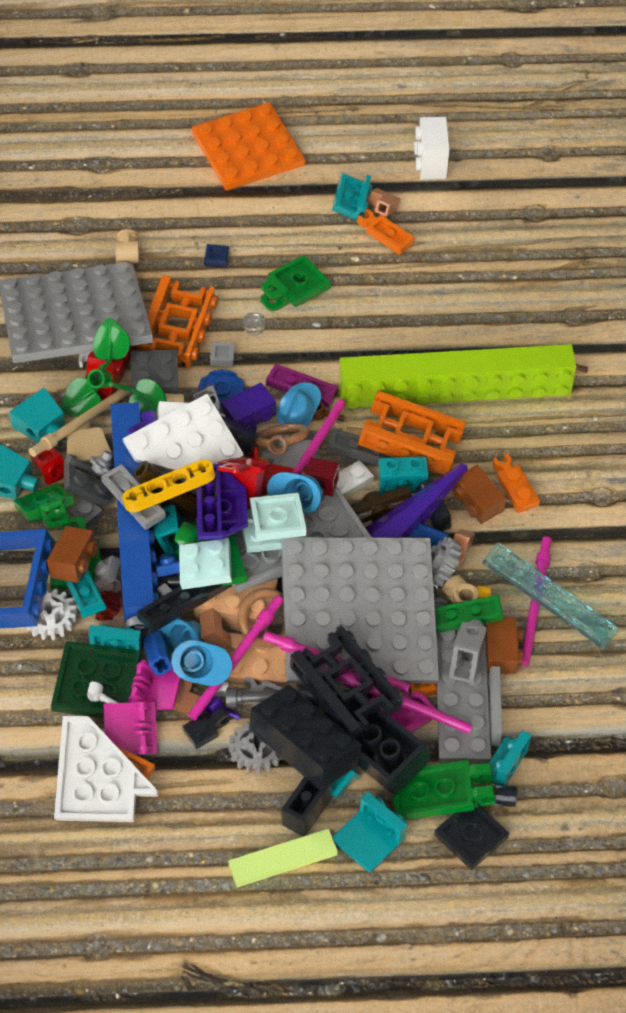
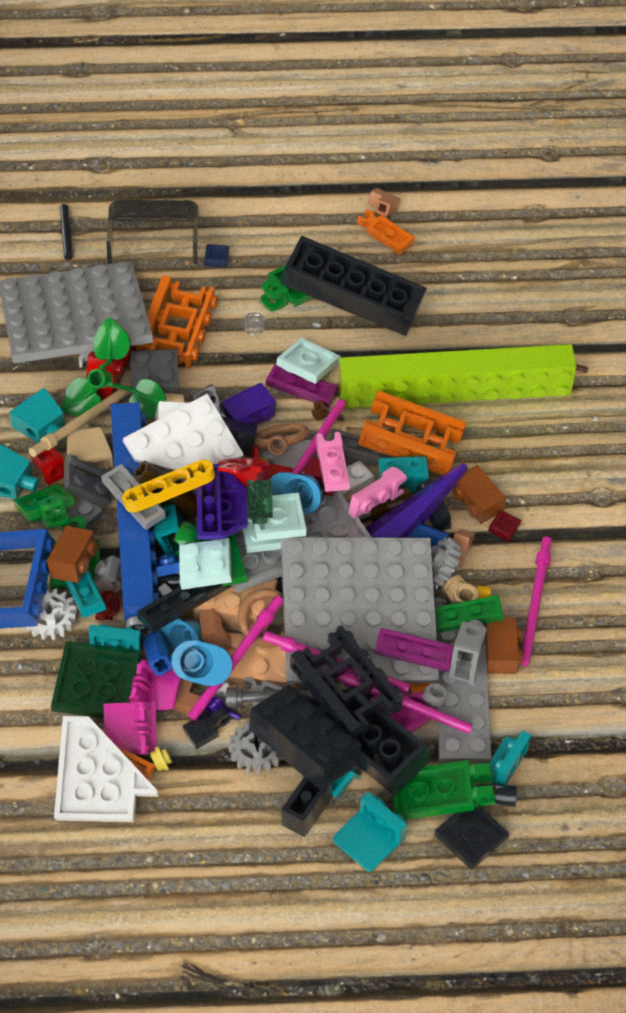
white hand [87,682,118,704] -> none
light grey plant [89,451,114,475] -> none
tan piece [116,229,139,264] -> none
dark purple hand [128,410,158,434] -> none
orange plate [192,102,305,191] -> none
blue tile [198,369,245,403] -> none
light grey plate [210,342,235,367] -> none
yellowish green tile [228,829,338,888] -> none
dark azure piece [277,382,322,426] -> none
teal bracket [332,173,372,220] -> none
white brick [414,117,449,179] -> none
clear light blue plate [482,542,619,650] -> none
light grey tile [488,666,502,746] -> none
orange plate [493,453,540,513] -> none
none -> black bar [60,204,73,260]
none -> clear smoke windscreen [106,199,199,264]
none -> light yellow plate [150,746,172,771]
none -> clear green hips [247,479,273,524]
none -> light aqua plate [276,338,340,384]
none -> black brick [281,235,427,336]
none -> bright pink plate [316,432,350,492]
none -> bright pink plate [348,467,407,519]
none -> magenta tile [374,628,454,672]
none -> light grey plate [422,683,447,707]
none -> dark red tile [488,510,522,542]

